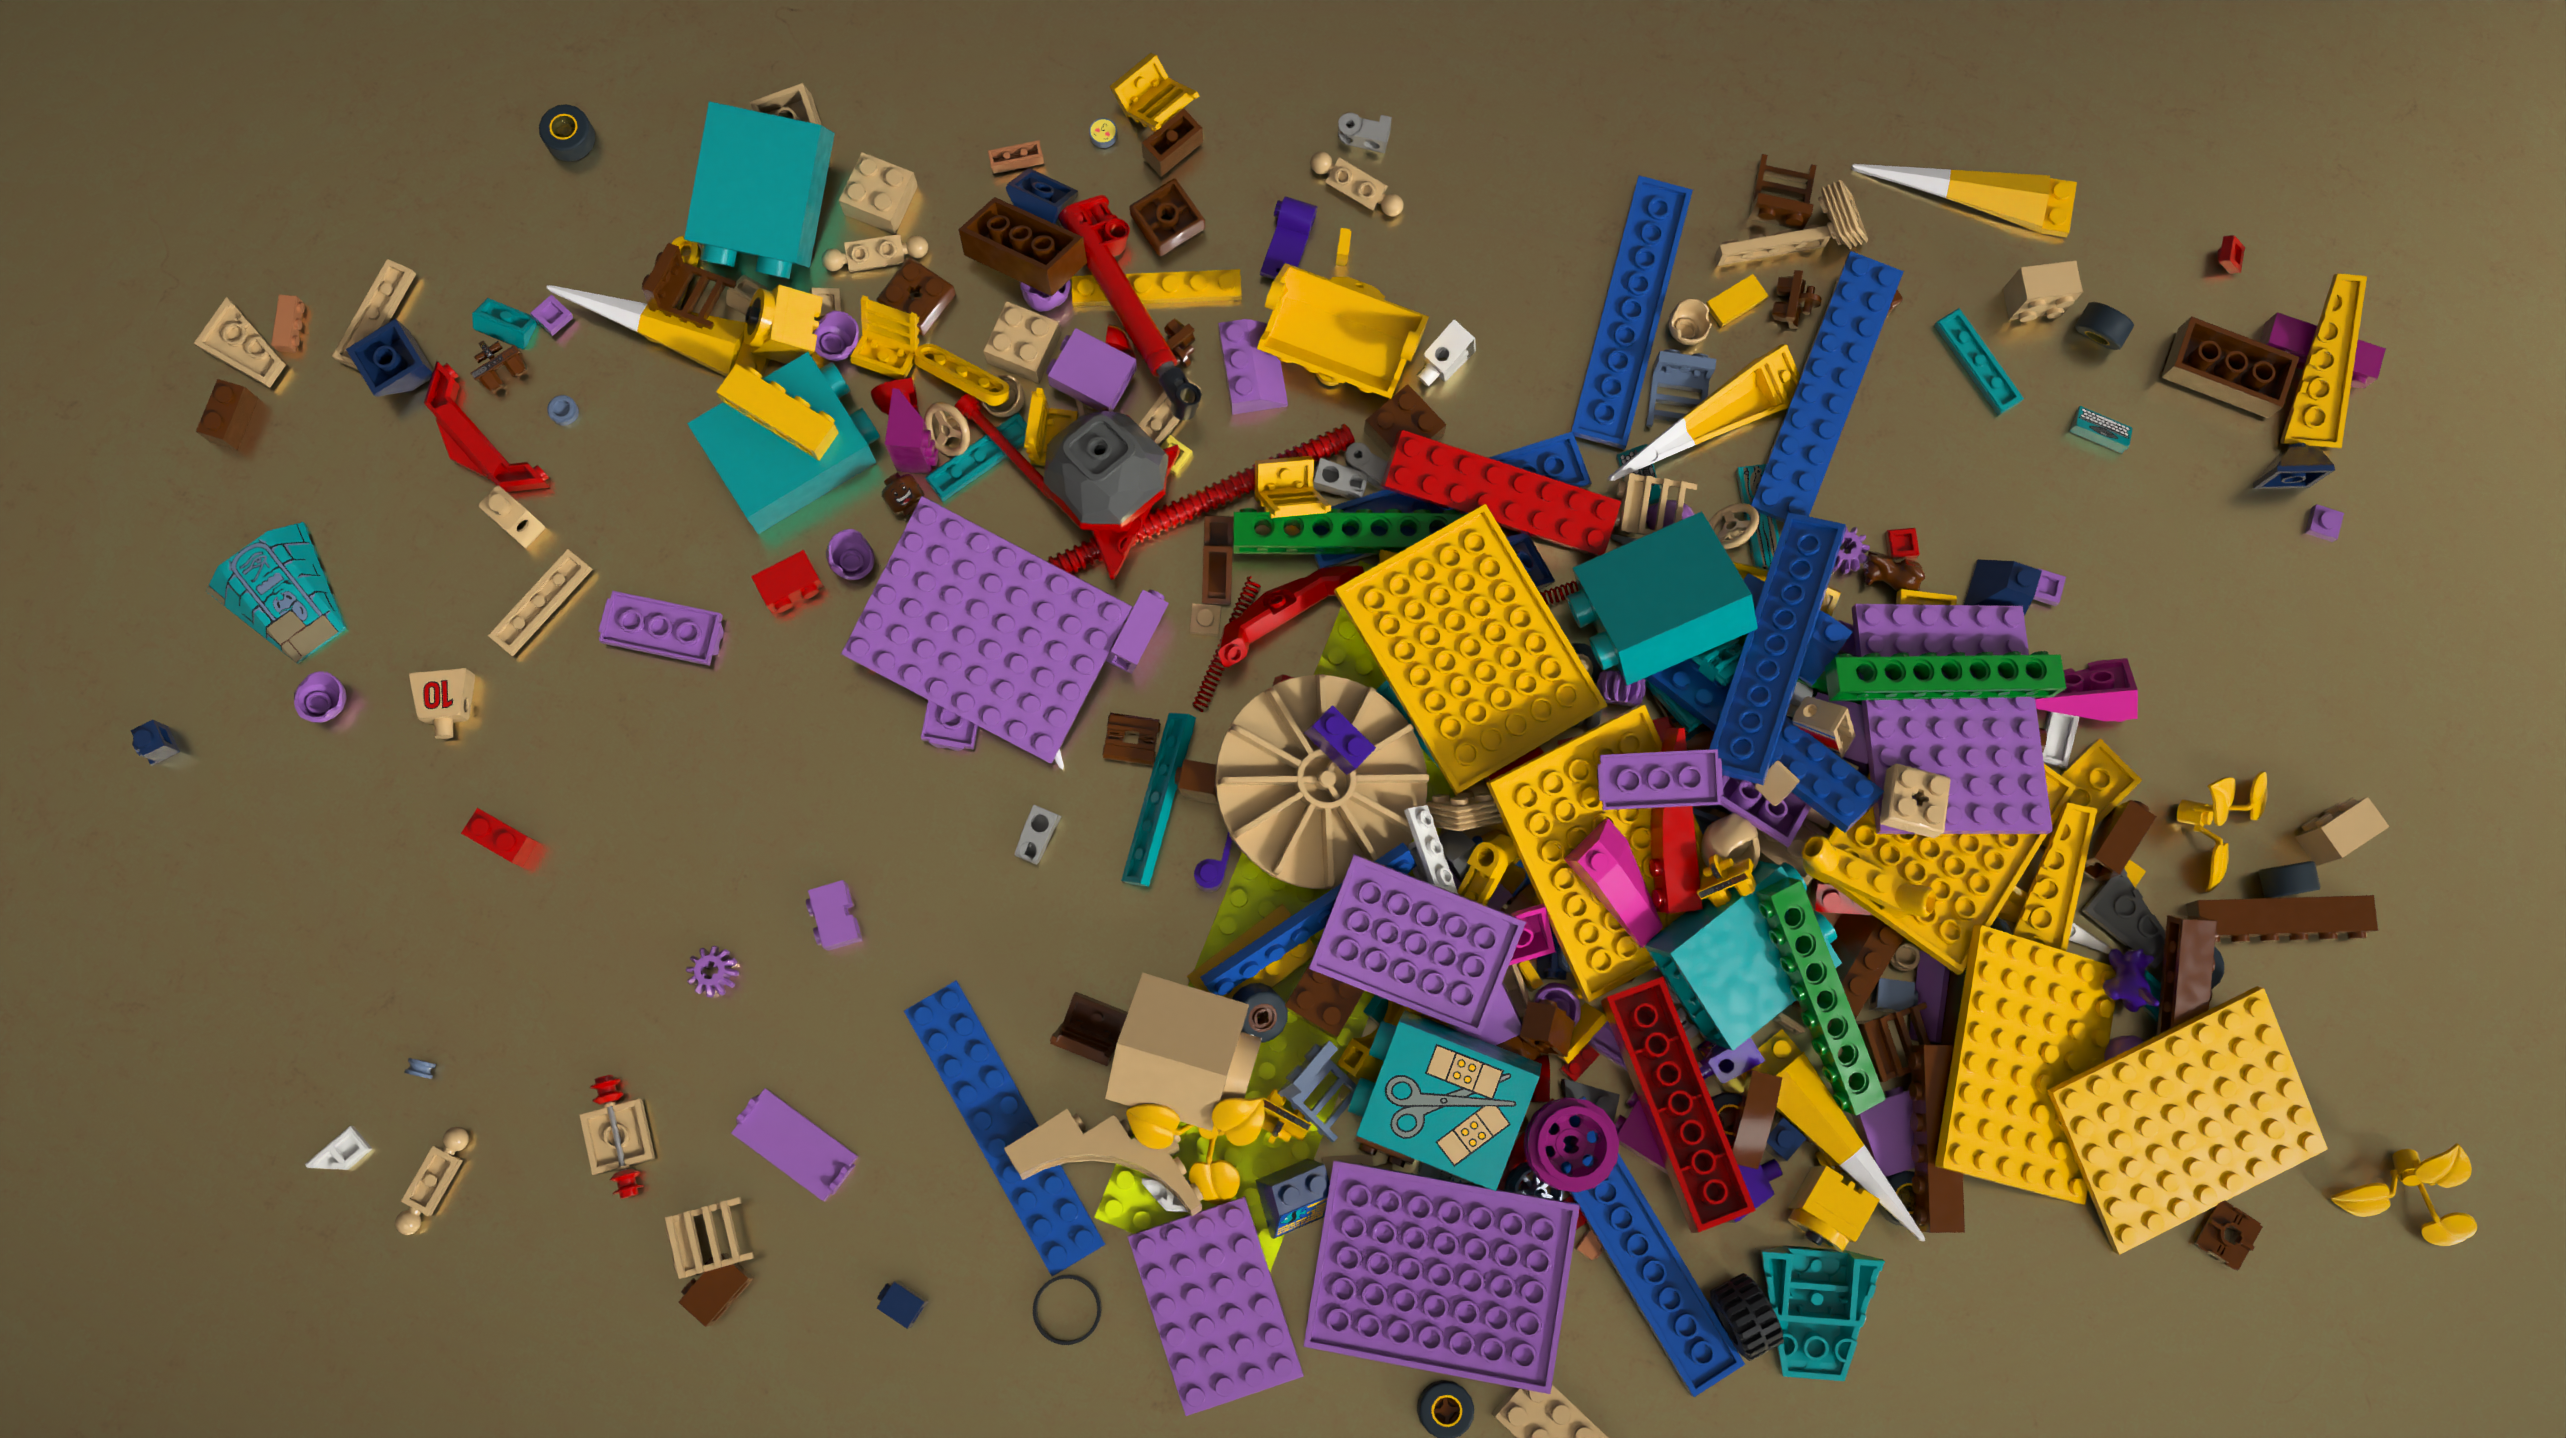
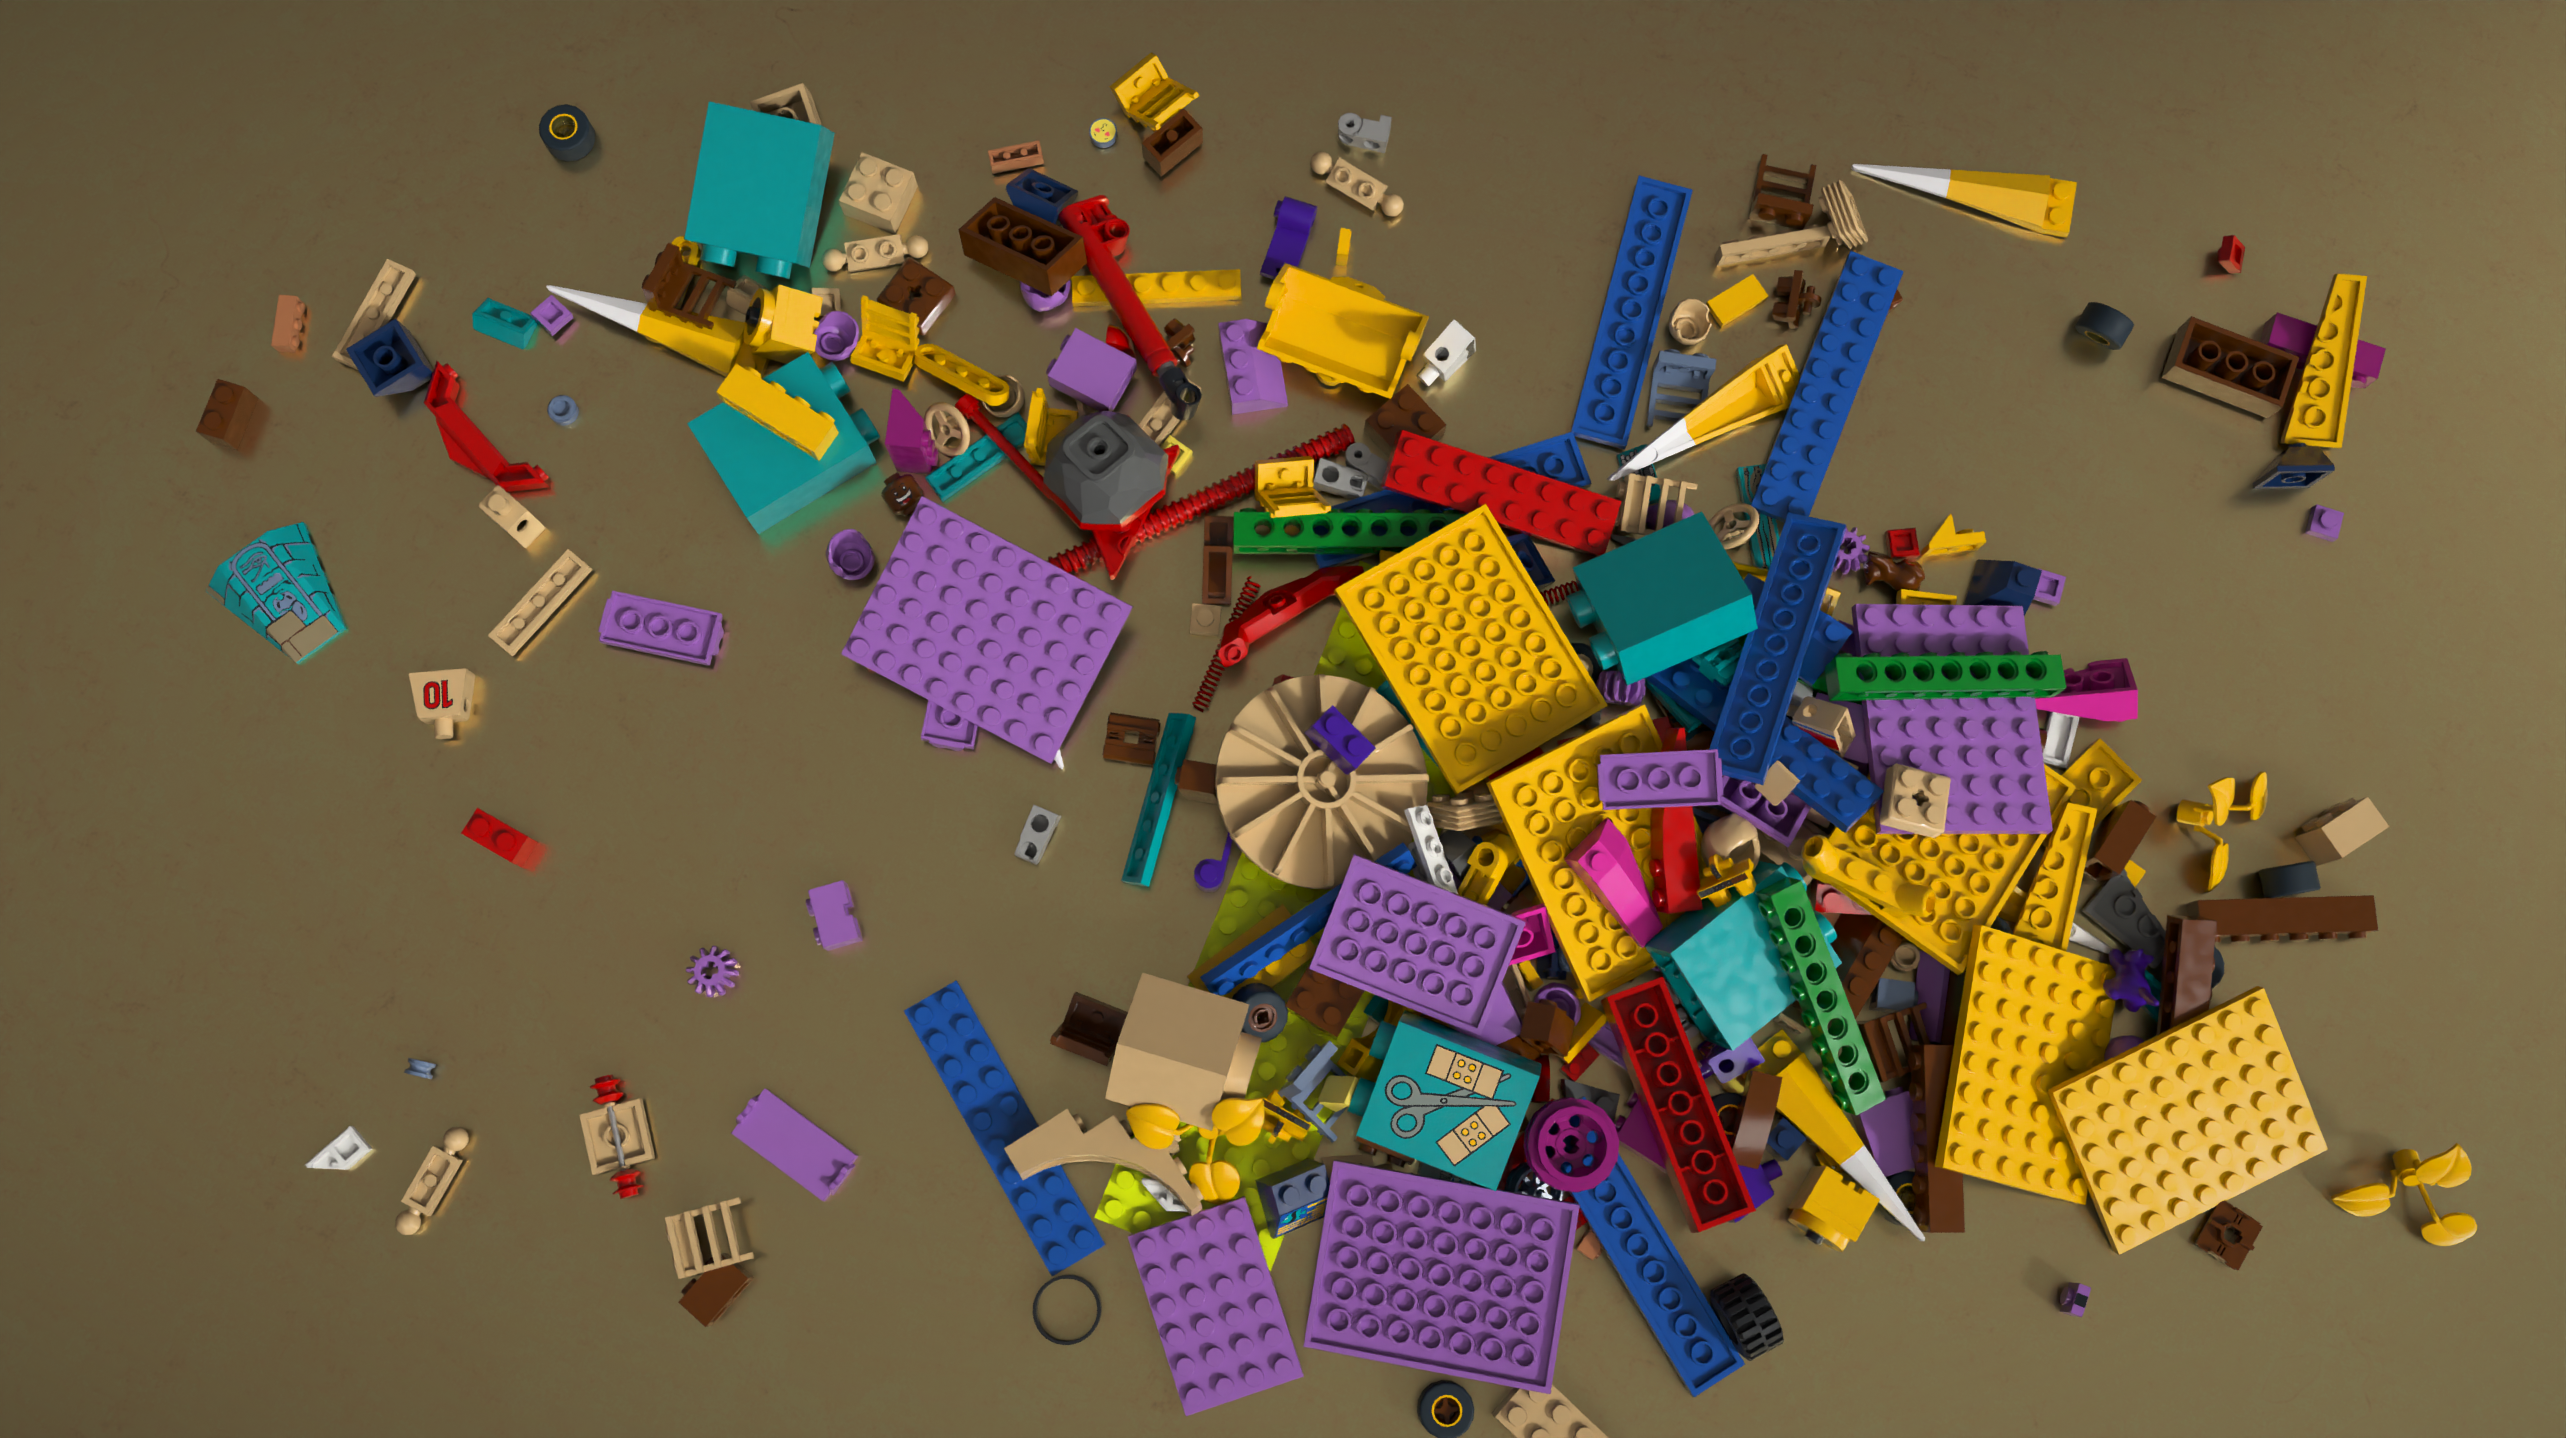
dark blue brick [131,720,180,766] -> none
tan wing [194,297,286,388] -> none
medium lavender hair [294,671,347,723] -> none
reddish brown hips [470,340,526,392] -> none
red brick [751,550,824,613] -> none
red brick [871,377,920,415] -> none
dark blue brick [877,1281,928,1329] -> none
tan brick [983,301,1061,384] -> none
medium lavender brick [1106,589,1169,674] -> none
reddish brown brick [1129,178,1205,256] -> none
teal wedge [1761,1245,1885,1381] -> none
teal tile [1934,308,2024,416] -> none
tan brick [2003,261,2083,322] -> none
slope [2069,406,2133,454] -> none
none -> light yellow slope [1318,1075,1359,1112]
none -> yellow slope [1921,513,1986,557]
none -> medium lavender plate [2060,1282,2091,1317]

